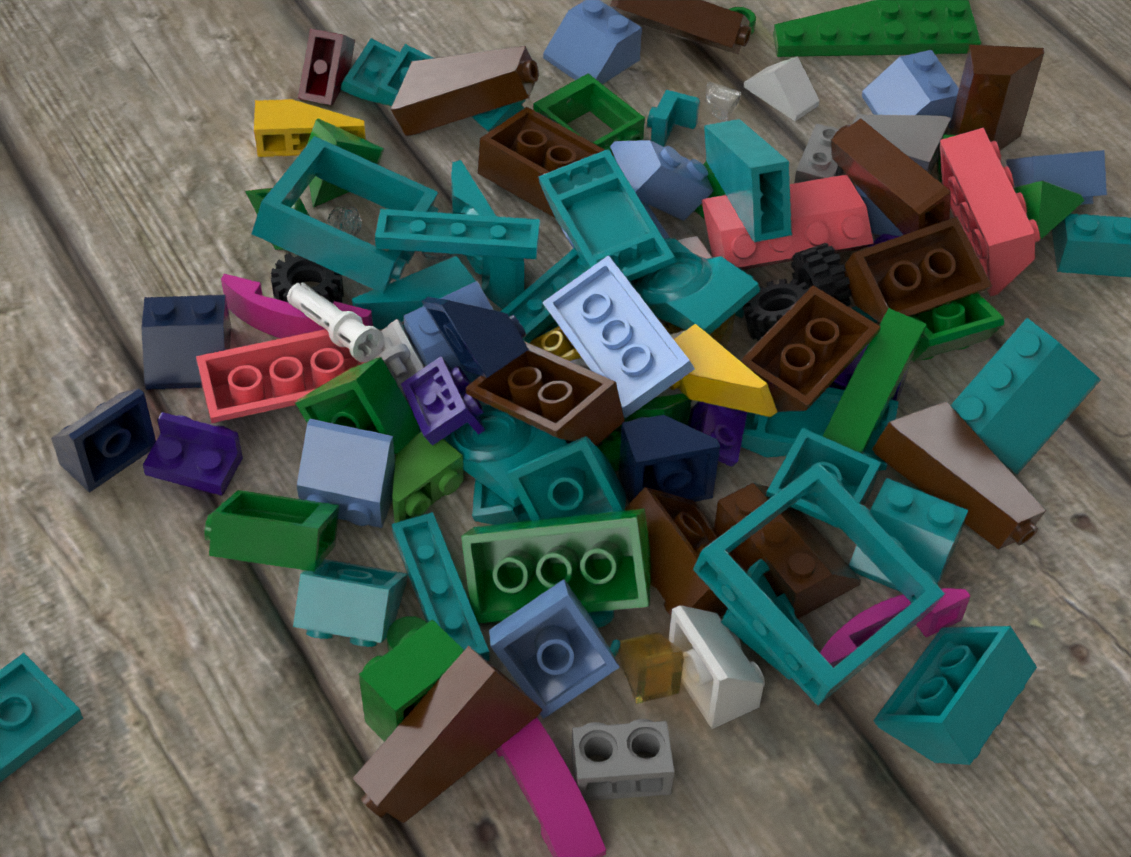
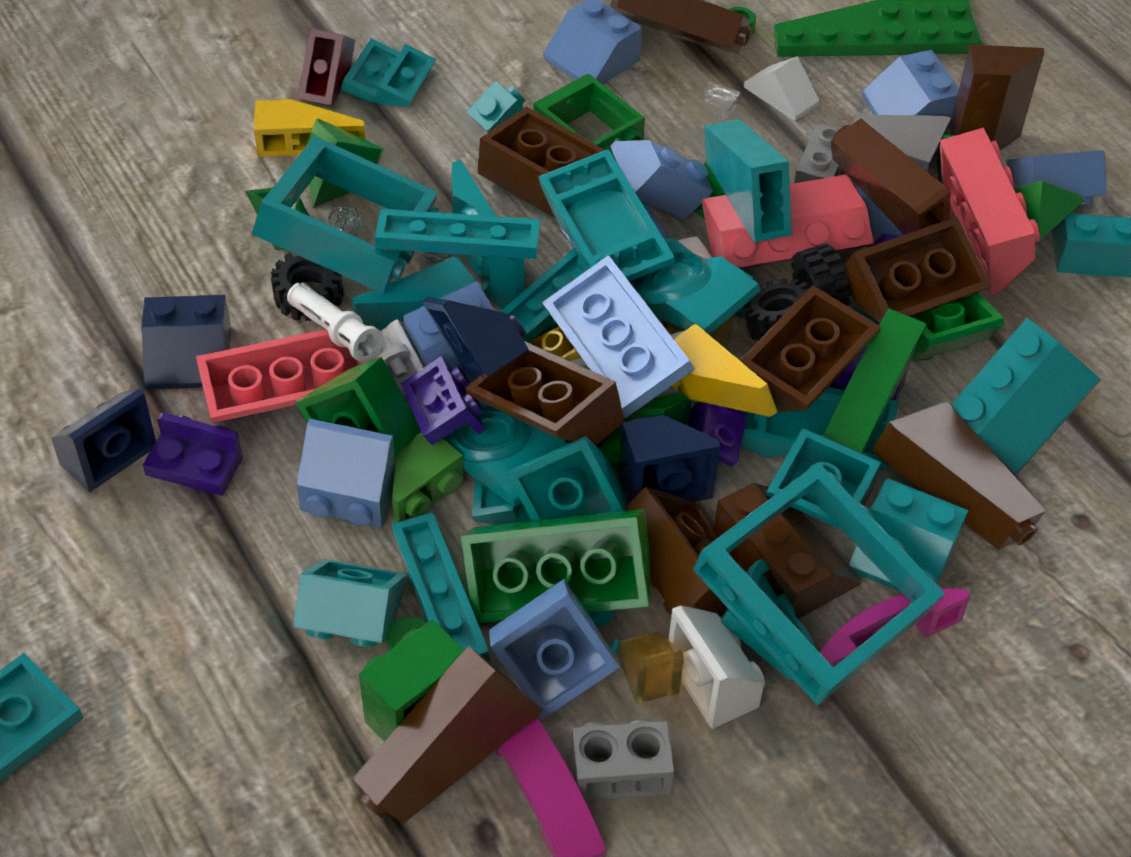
green window [204,490,339,572] -> none
dark pink slope [221,274,373,338] -> none
reddish brown slope [390,46,539,136] -> none
teal bracket [647,90,700,147] -> none
teal slope [873,626,1037,765] -> none

